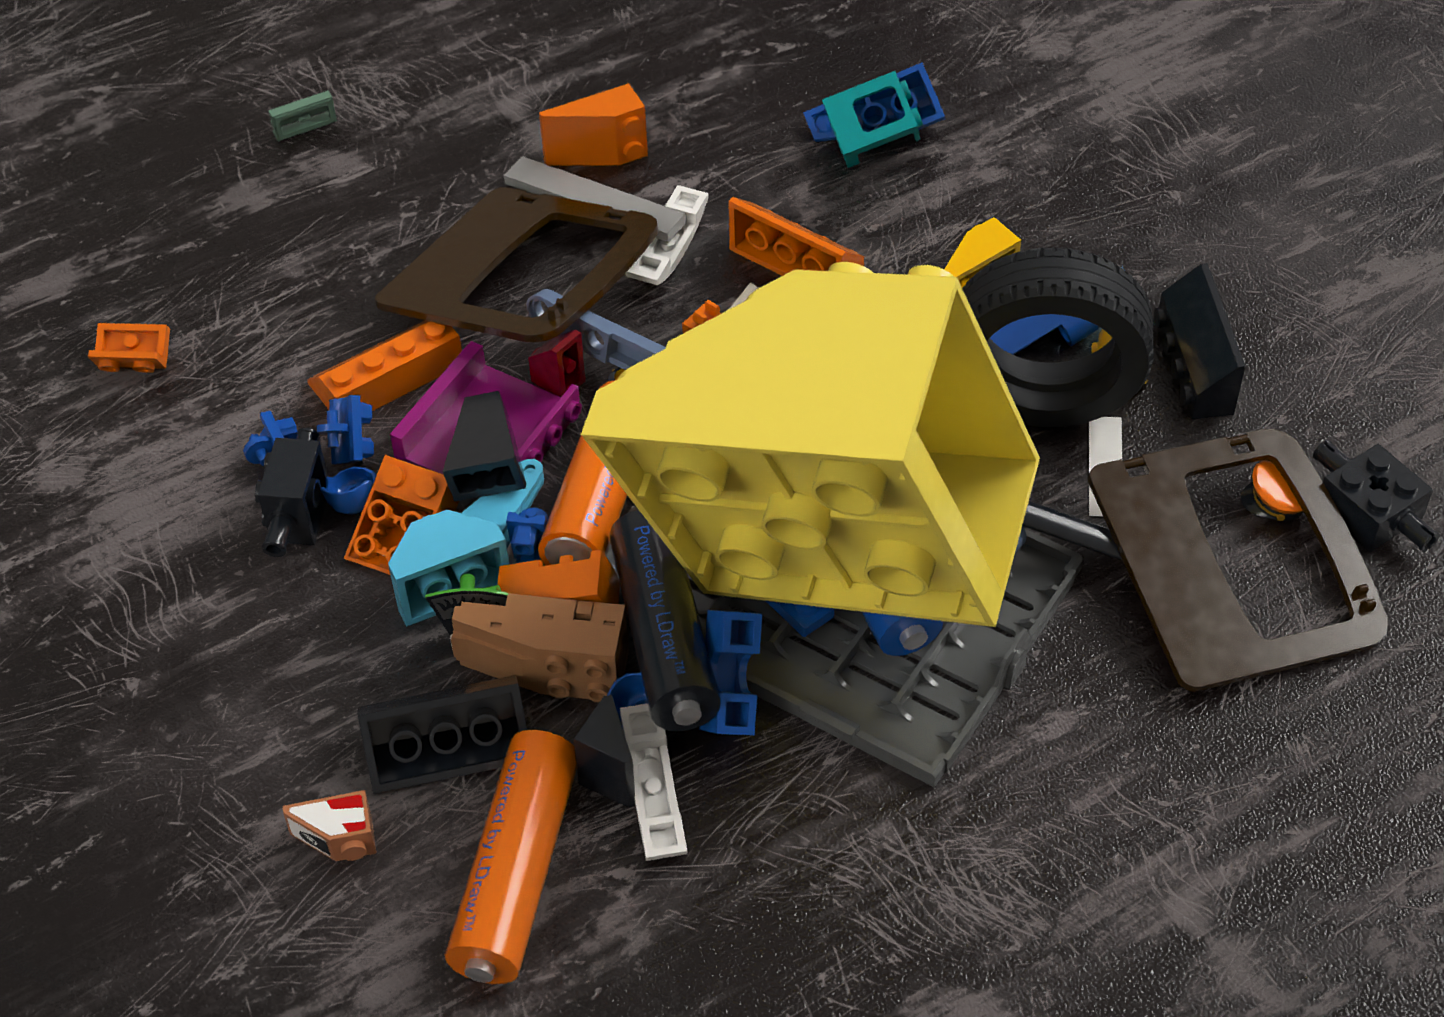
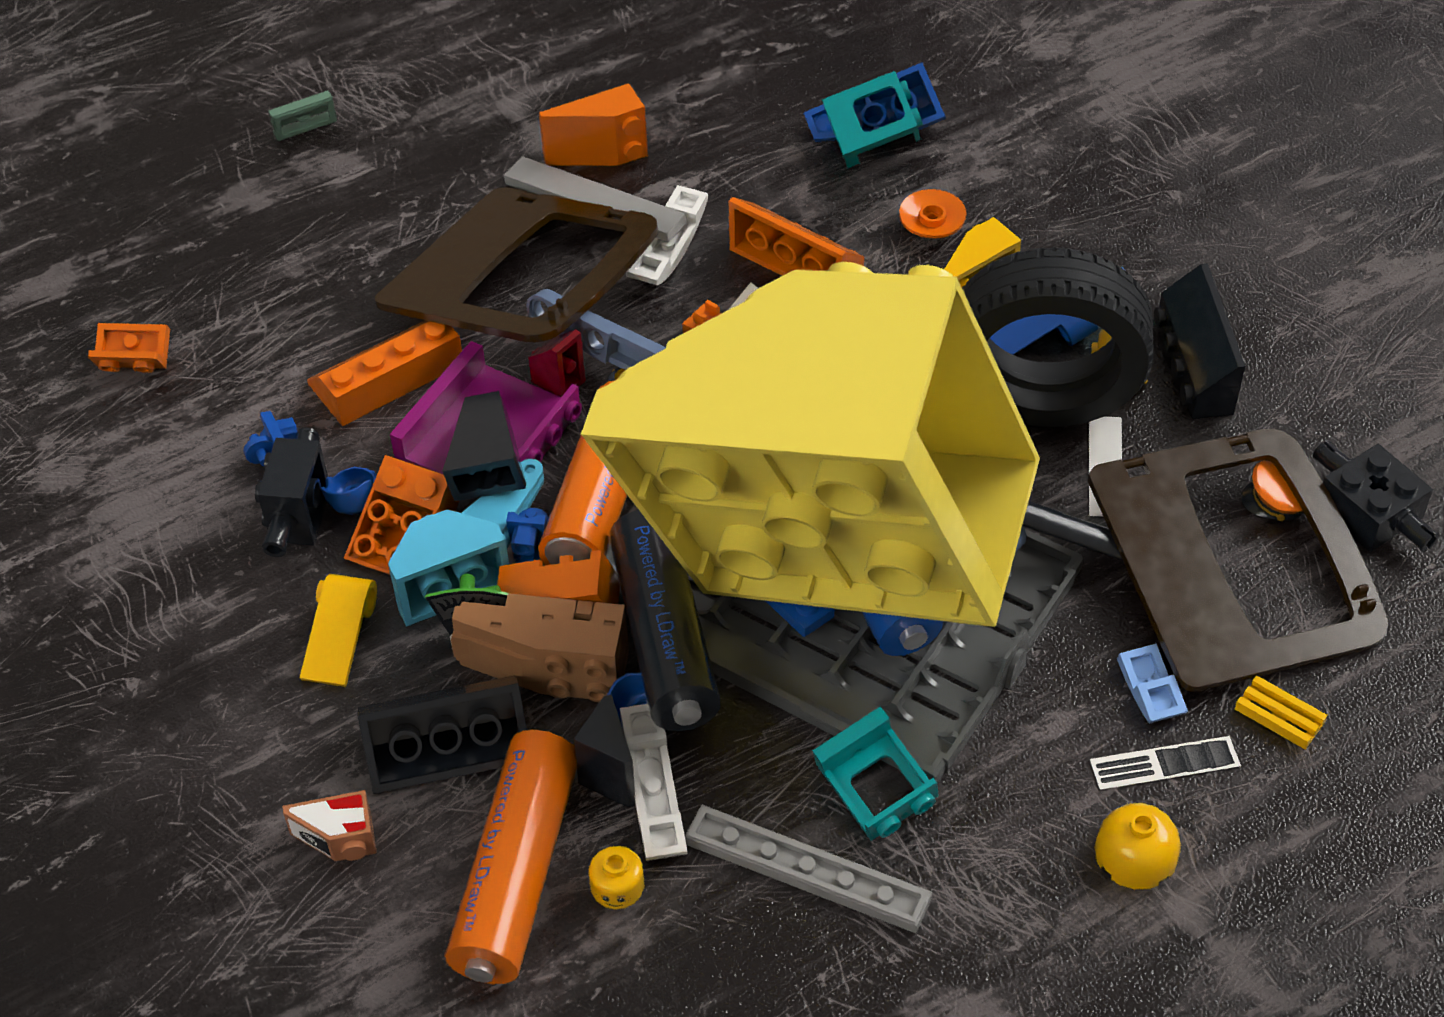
blue hips [317,395,374,465] -> none
blue arch [699,610,762,735] -> none
none -> yellow door [300,574,377,687]
none -> yellow head [589,846,645,910]
none -> light grey tile [685,805,932,933]
none -> teal window [812,706,939,841]
none -> orange dish [899,189,966,238]
none -> sticker [1090,736,1241,790]
none -> yellow cylinder [1094,803,1181,890]
none -> light blue slope [1116,644,1188,724]
none -> yellow tile [1235,675,1327,750]

